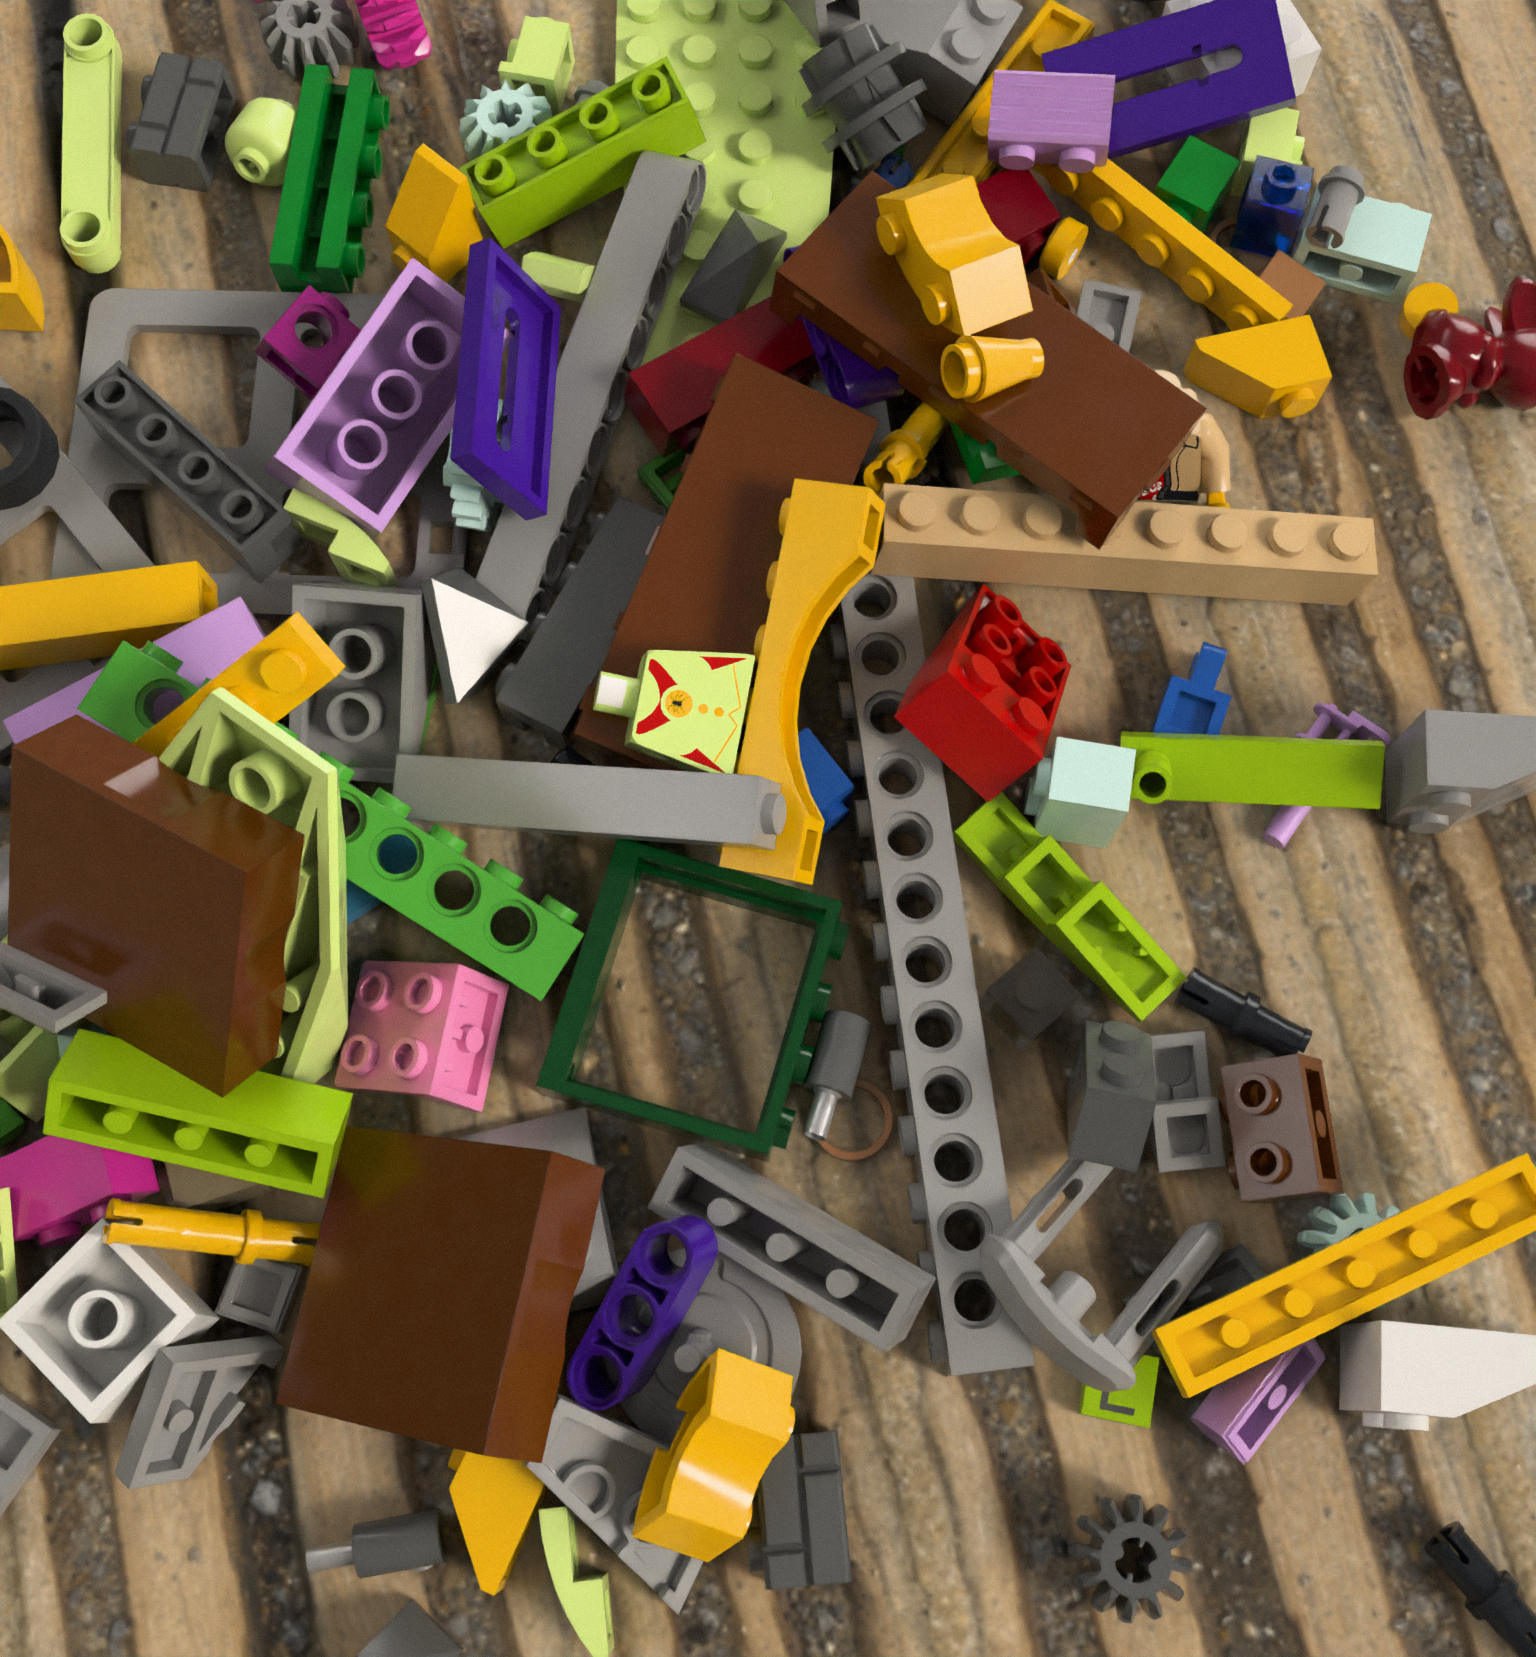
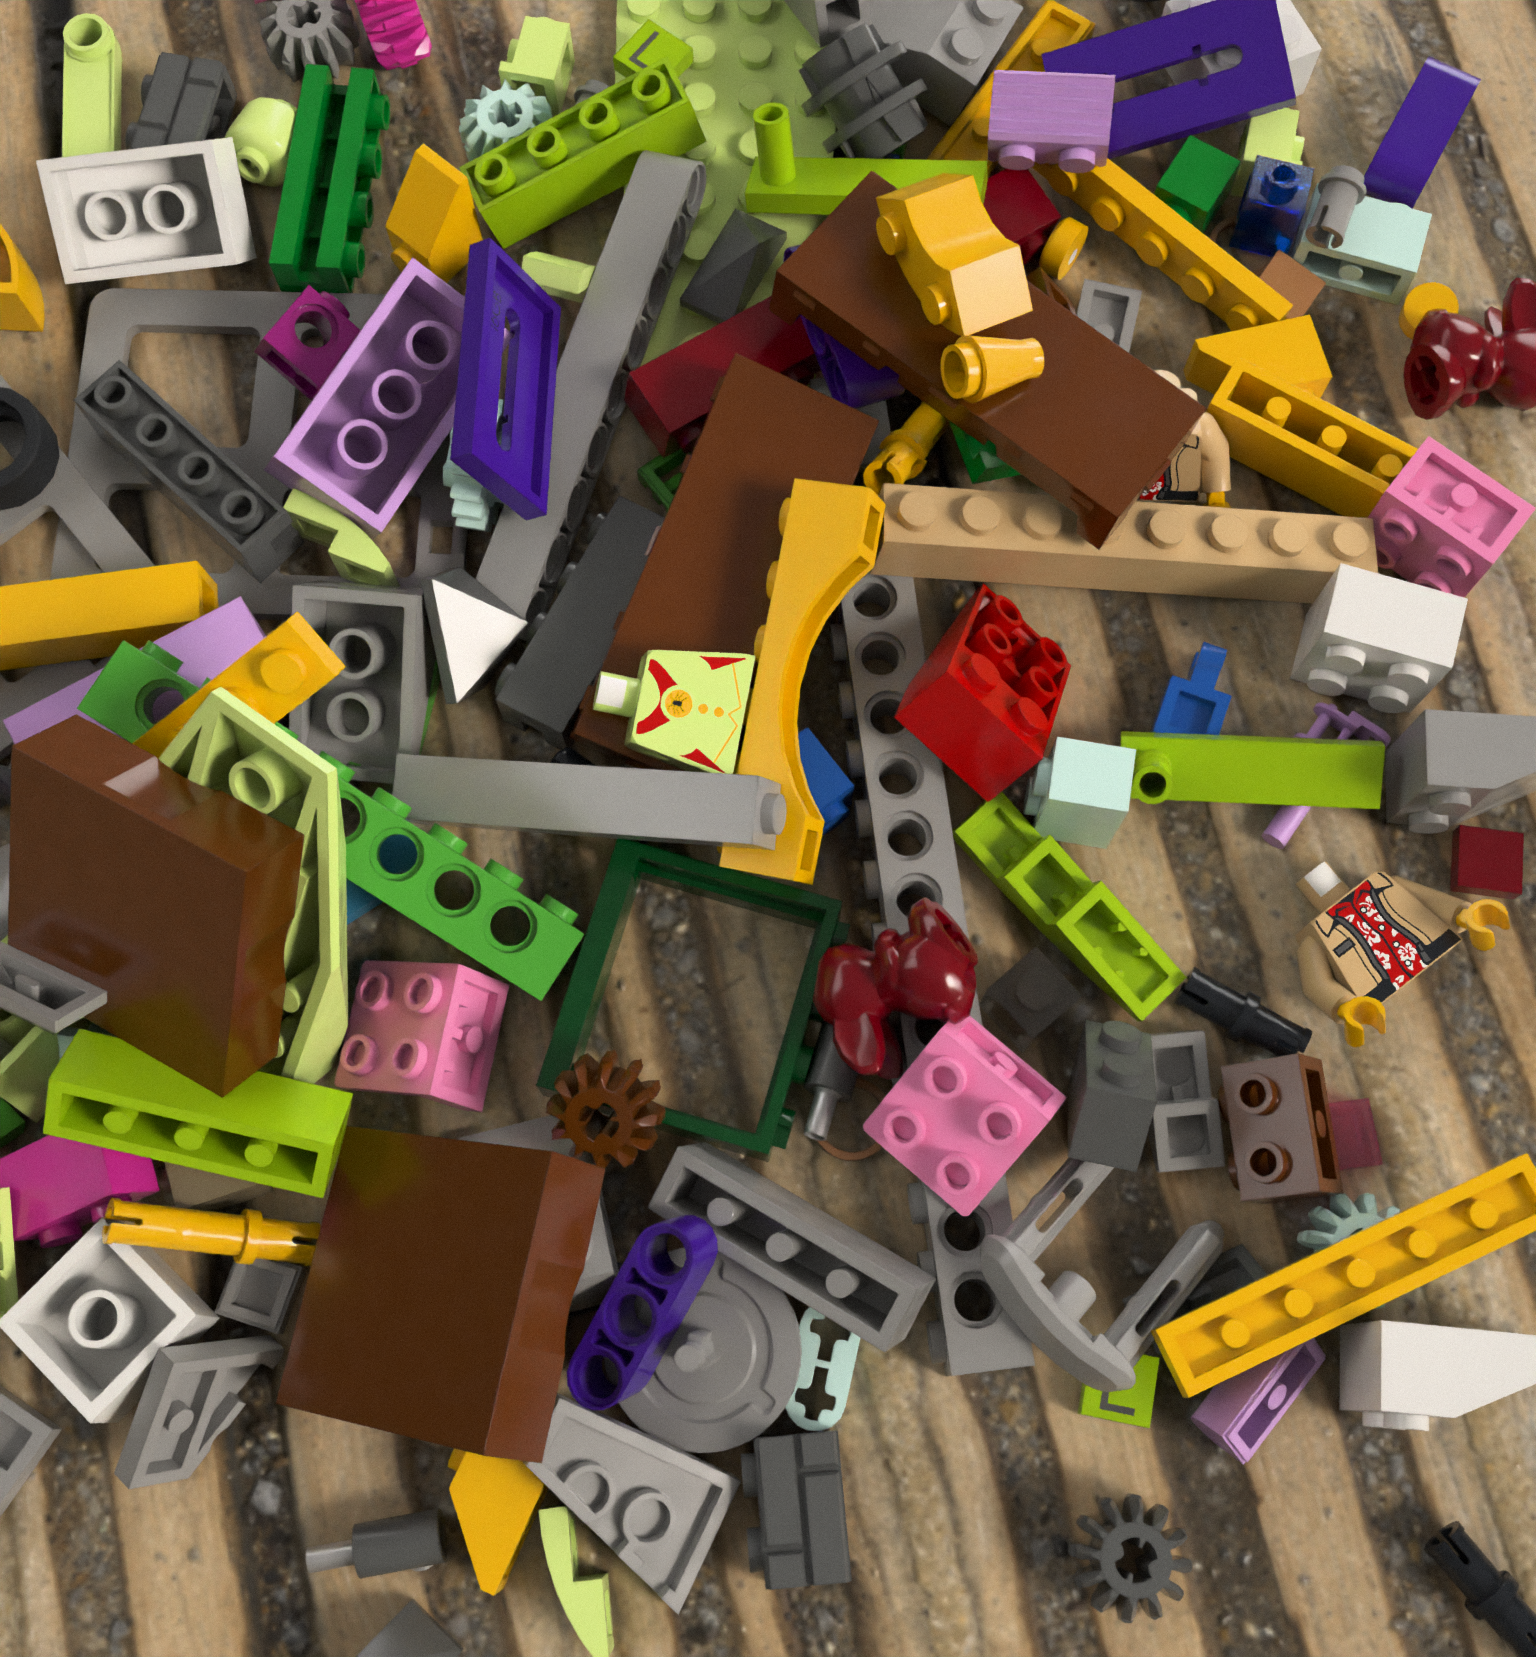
yellow brick [632,1348,795,1562] -> none
none -> white slope [36,137,257,284]
none -> reddish brown gear [546,1049,666,1168]
none -> lime tile [613,19,694,78]
none -> lime piece [744,102,988,215]
none -> light aqua beam [785,1307,860,1431]
none -> dark red animal [813,897,978,1080]
none -> bright pink bracket [863,1016,1067,1216]
none -> yellow brick [1206,356,1418,518]
none -> white brick [1290,563,1468,713]
none -> torso [1295,861,1510,1047]
none -> clear pink tile [1329,1098,1383,1172]
none -> dark purple beam [1364,56,1481,209]
none -> bright pink bracket [1368,436,1536,598]
none -> dark red tile [1450,825,1524,900]

